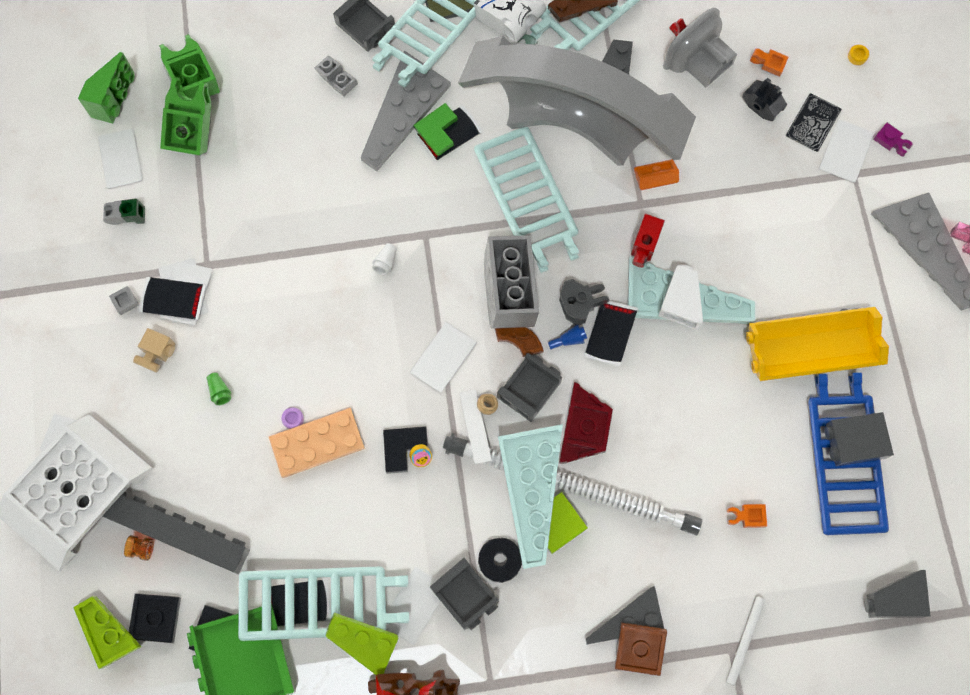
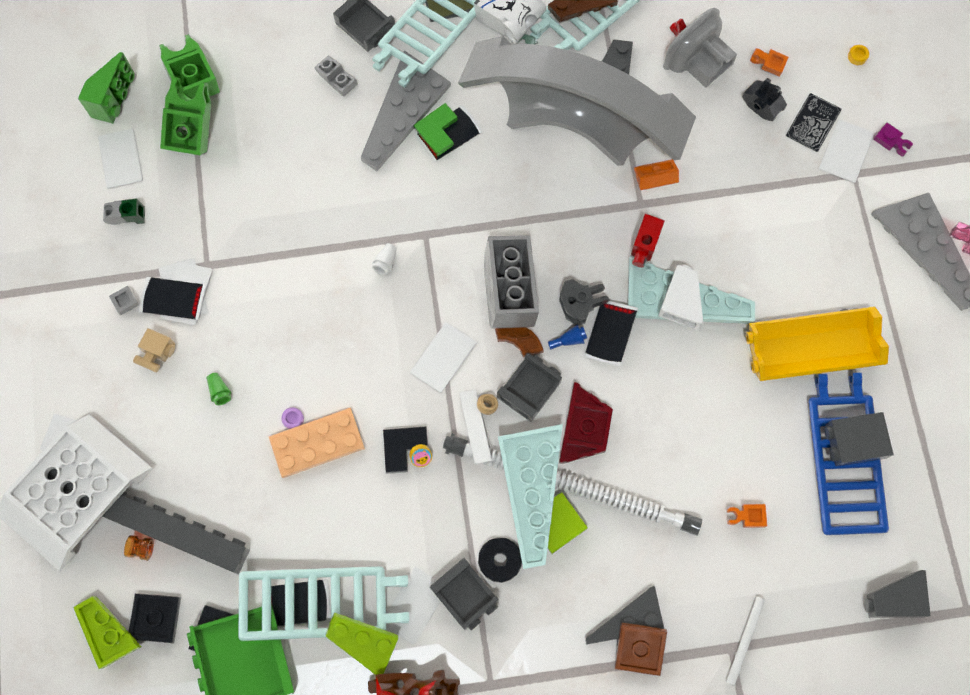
light aqua bar [474,127,579,273] -> none

